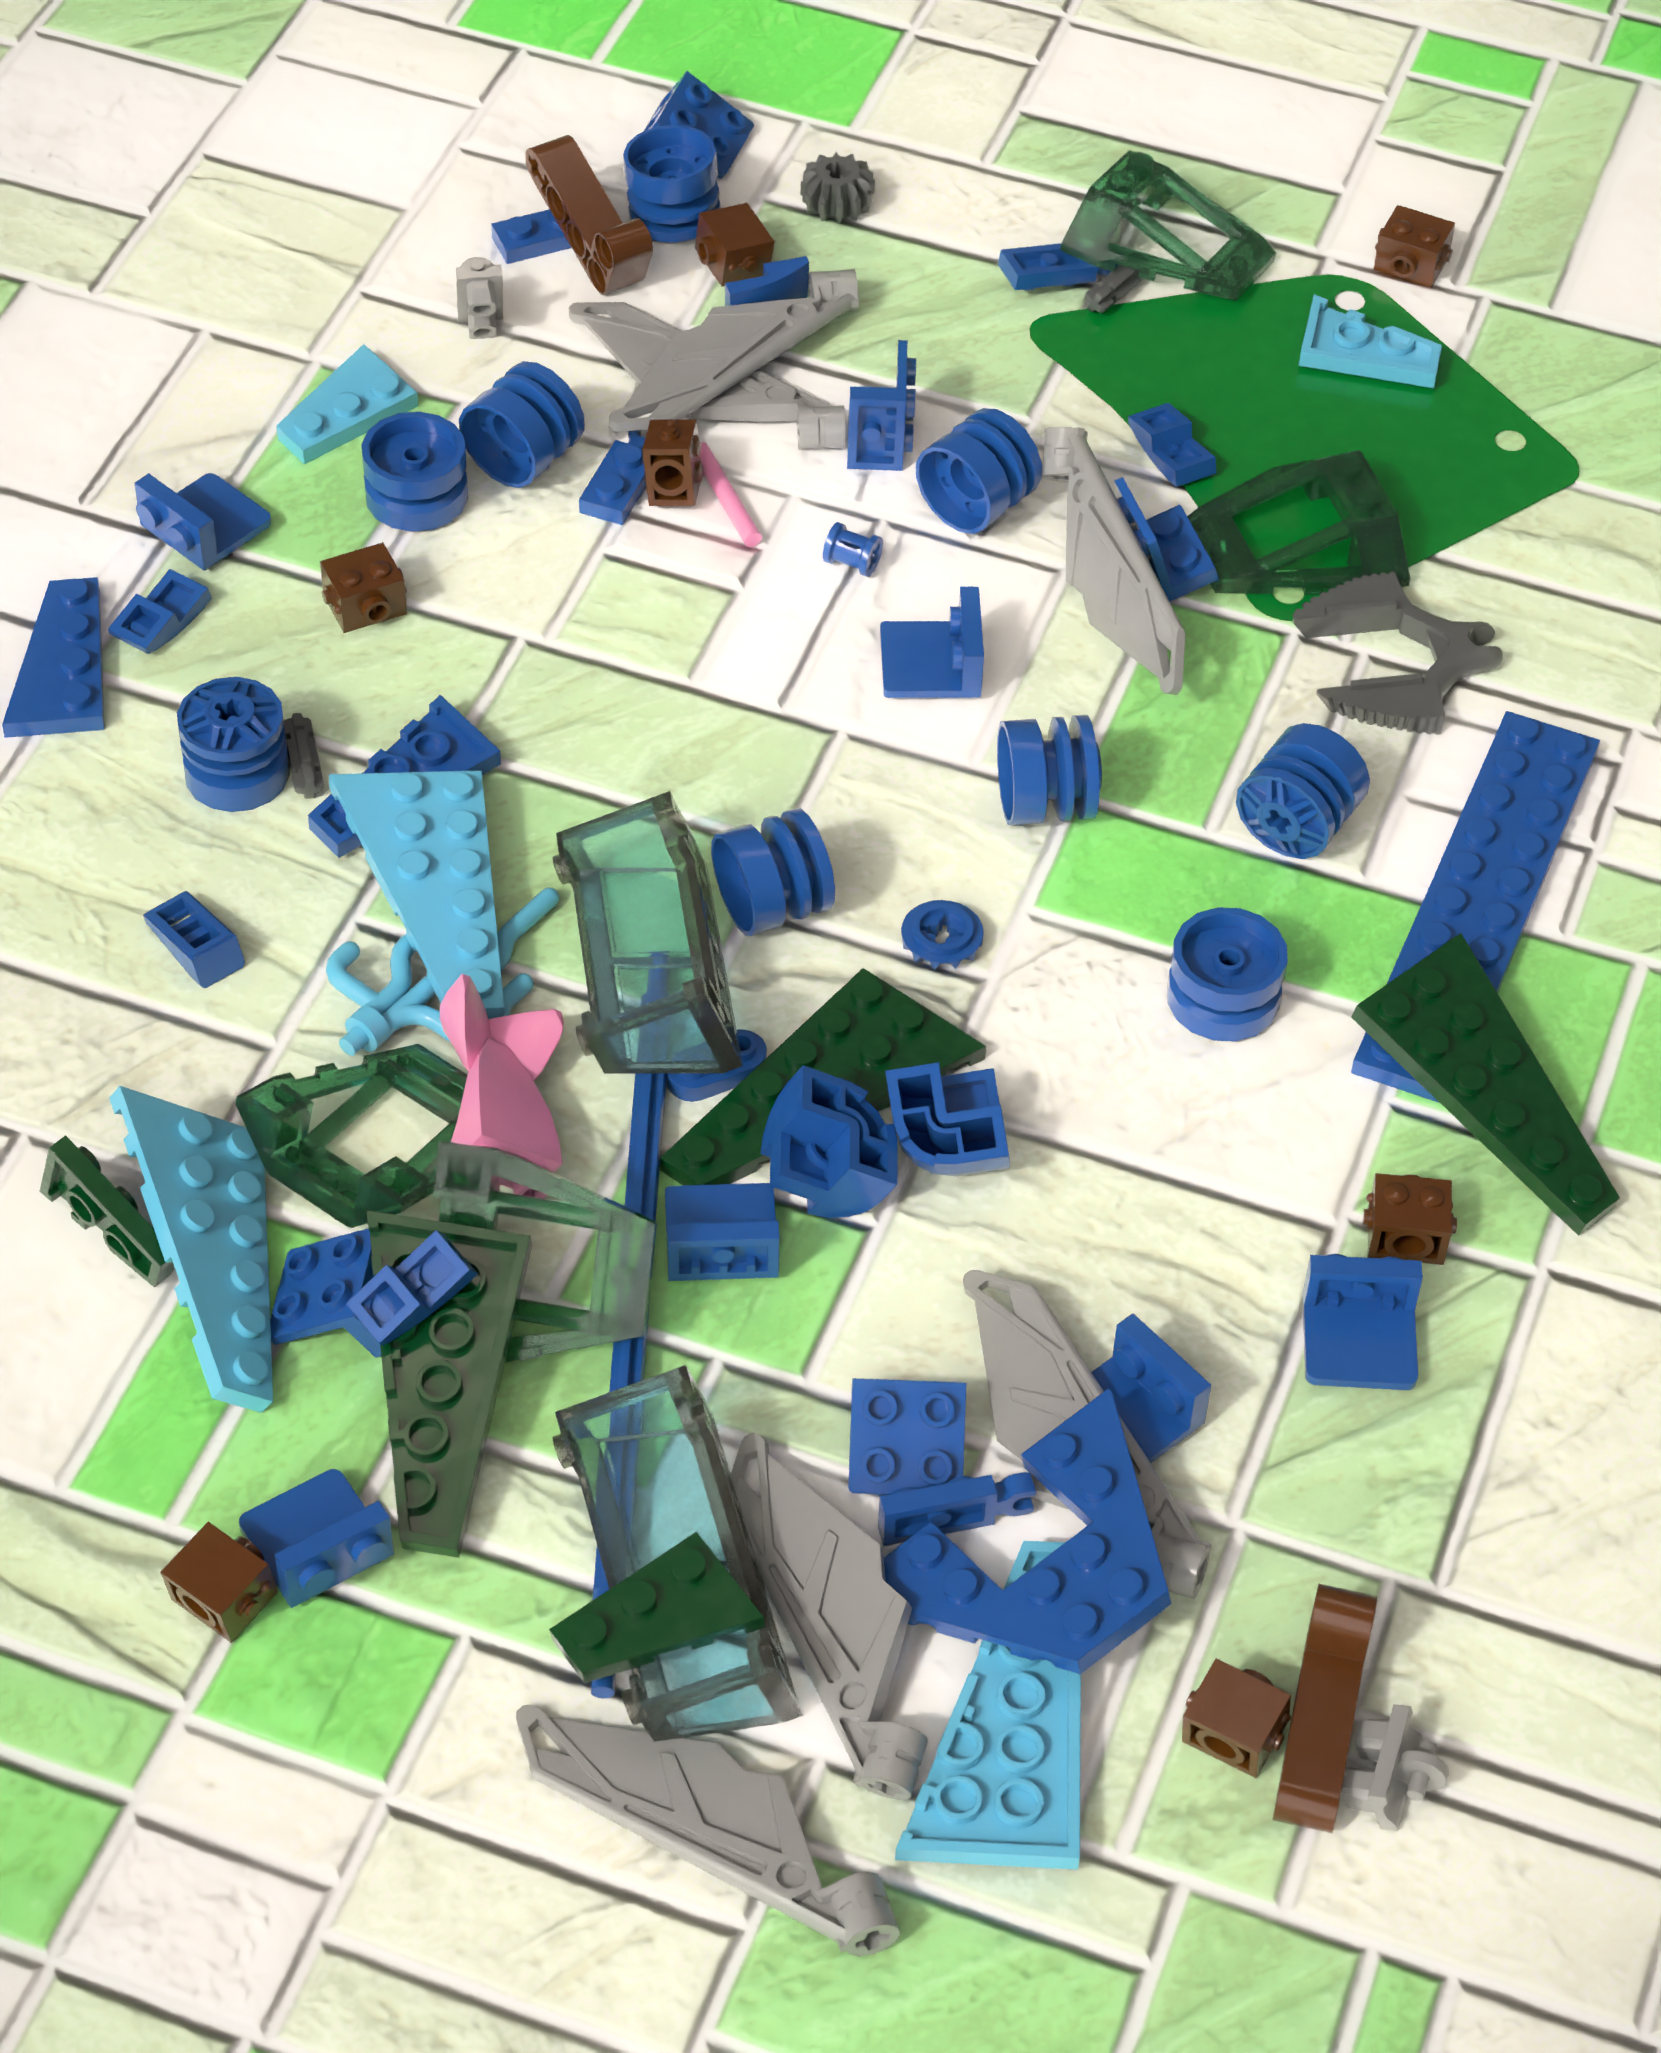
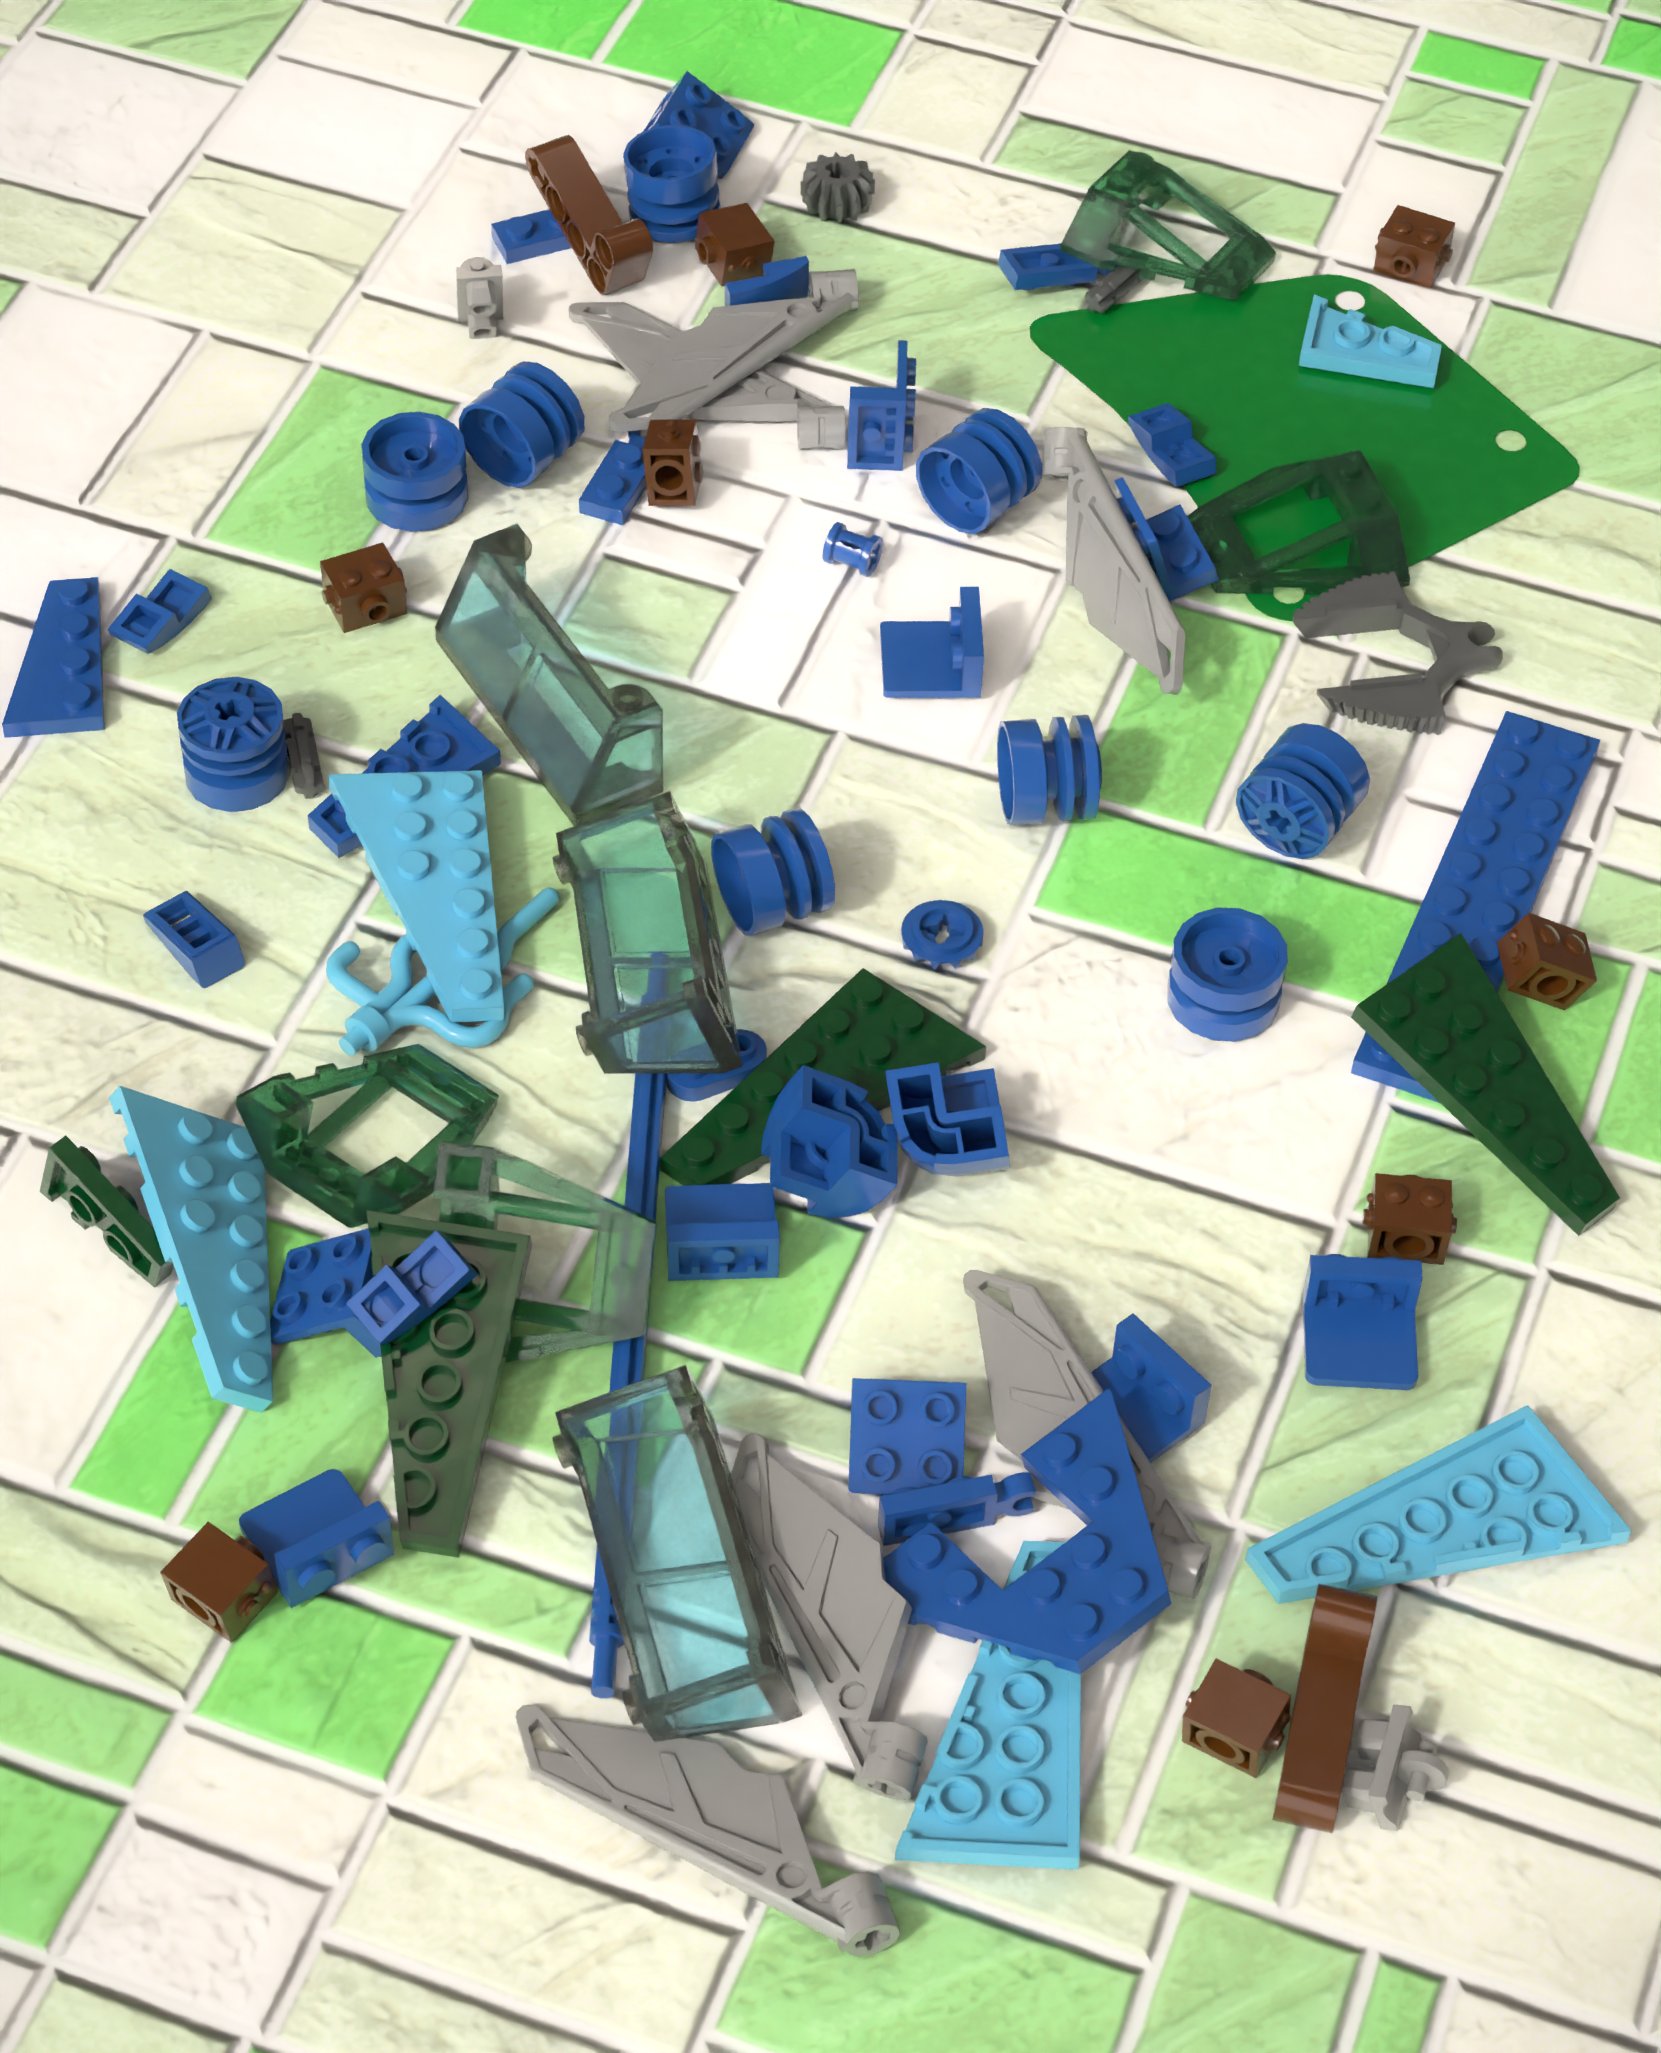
blue bracket [134,473,271,571] -> none
medium azure wing [276,344,418,464] -> none
bright pink hips [440,974,564,1208] -> none
dark green wing [549,1532,766,1683] -> none
bright pink bar [700,442,762,547] -> none
none -> windscreen [435,523,663,829]
none -> medium azure wing [1245,1405,1632,1604]
none -> reddish brown head [1497,912,1597,1011]

